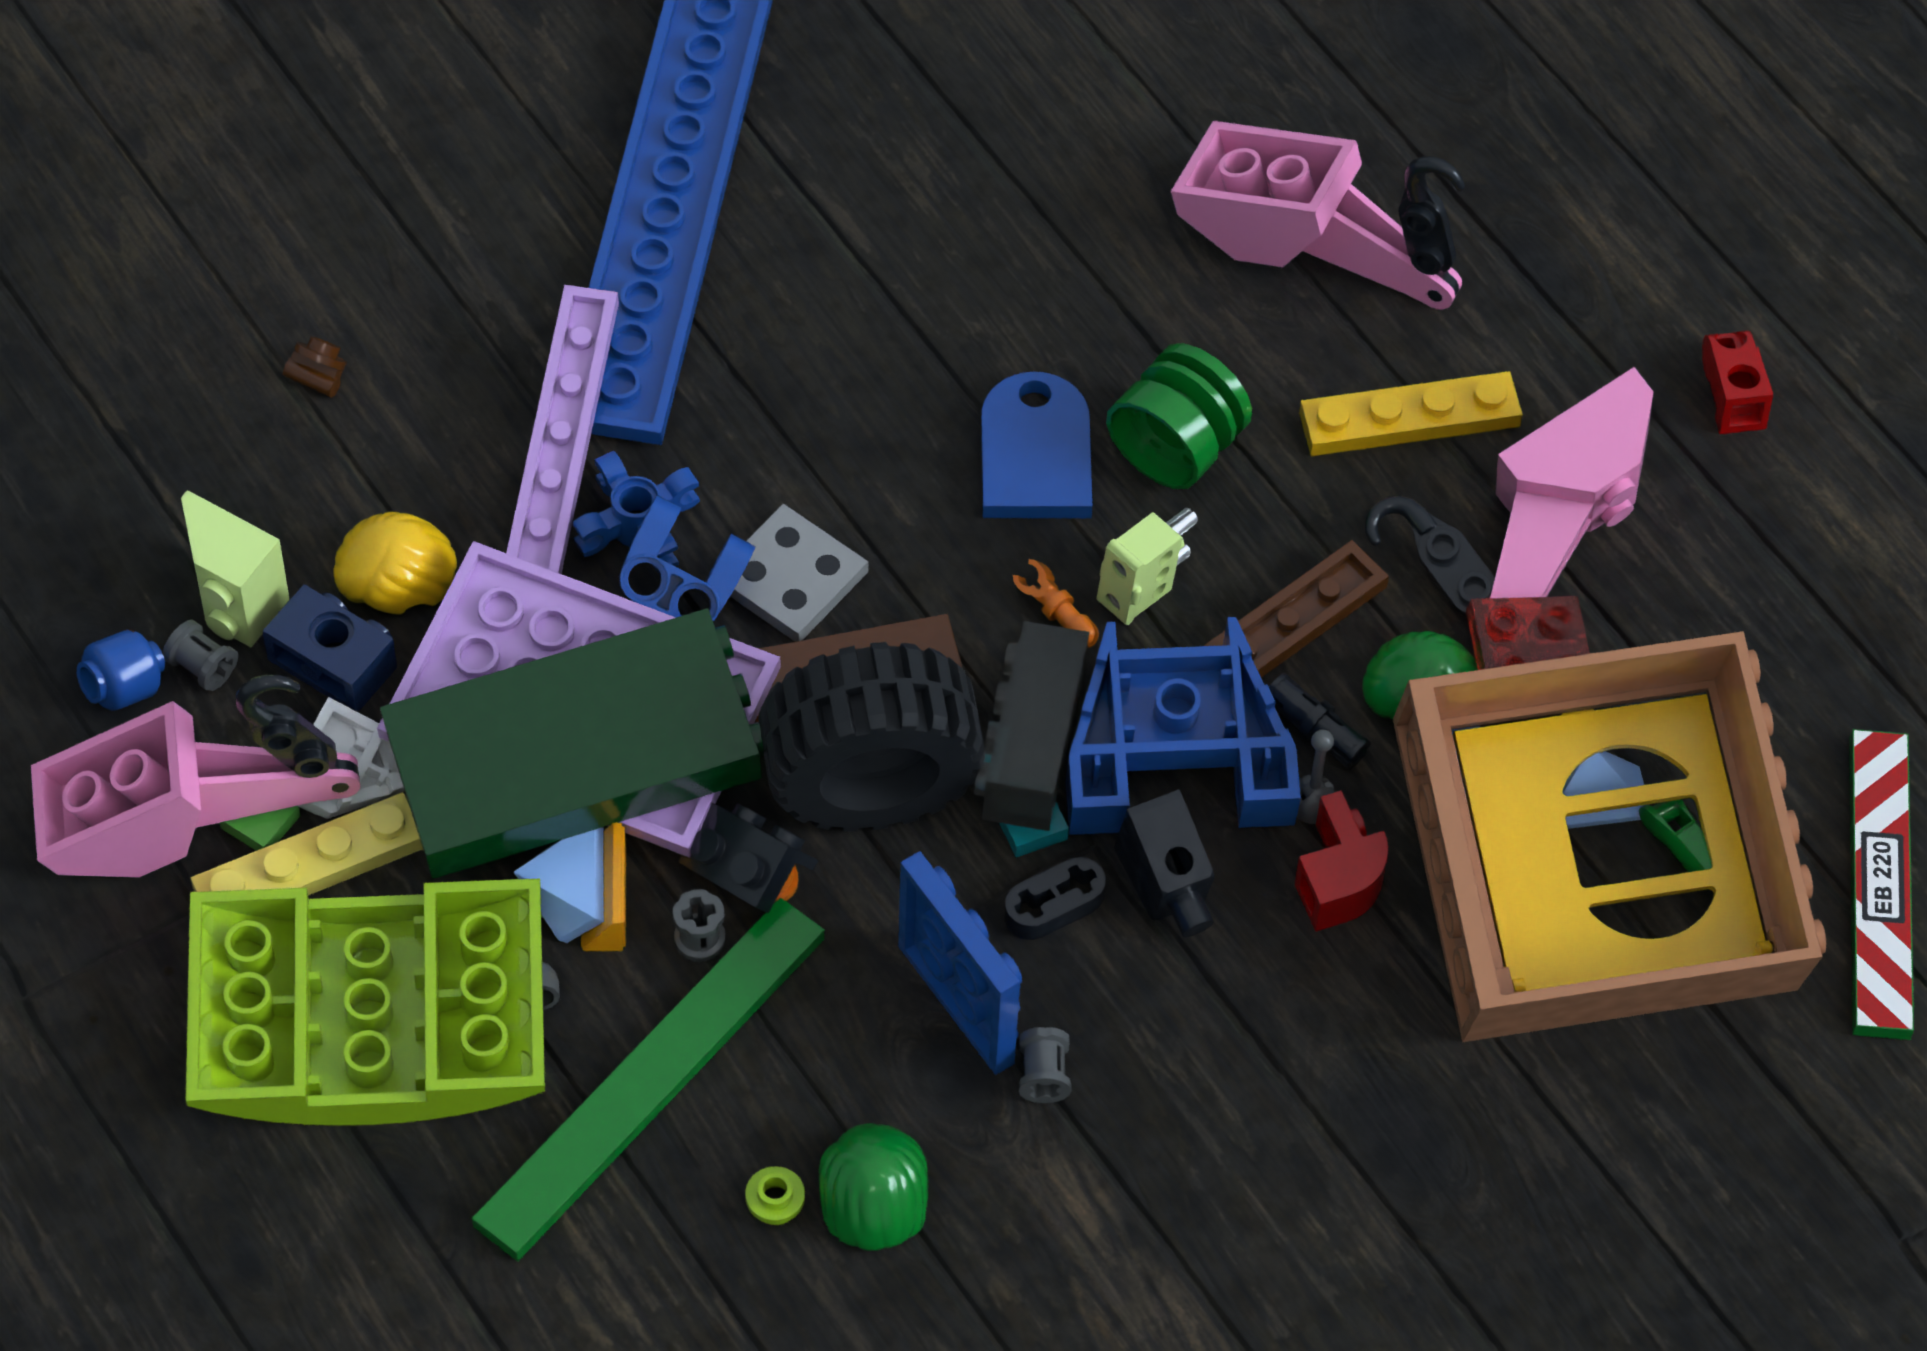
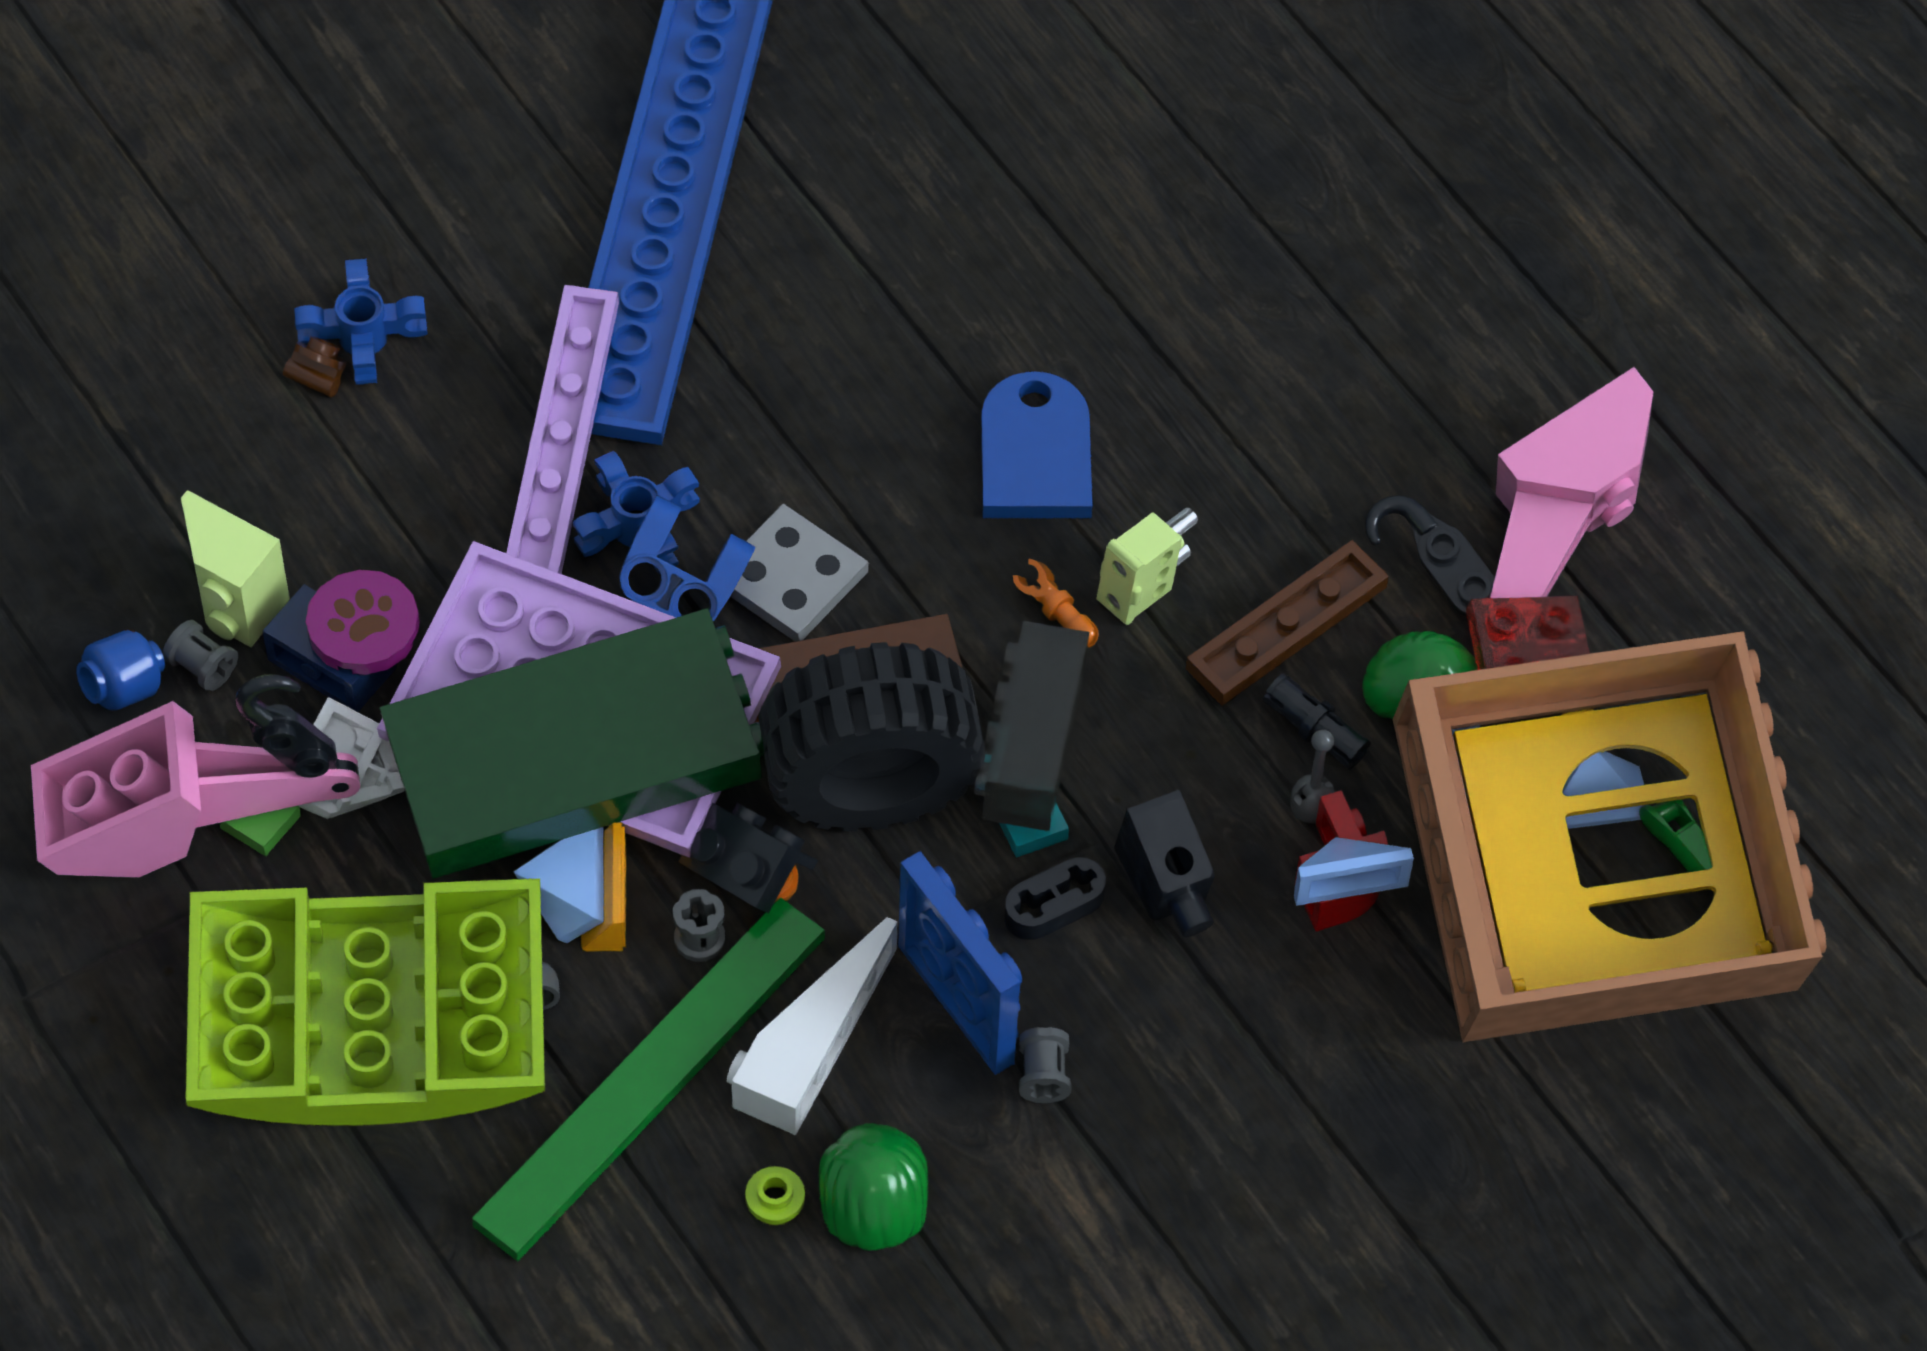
light yellow plate [190,792,423,896] -> none
yellow piece [333,512,457,615] -> none
blue wedge [1065,617,1301,835] -> none
green wheel [1106,343,1252,489] -> none
bright pink slope [1171,121,1465,310] -> none
yellow plate [1299,371,1523,456] -> none
red leg [1702,330,1774,434] -> none
tile [1849,729,1914,1040] -> none
none -> blue pin [294,259,428,385]
none -> magenta tile [305,570,420,675]
none -> white slope [727,917,897,1135]
none -> light blue slope [1294,837,1414,906]

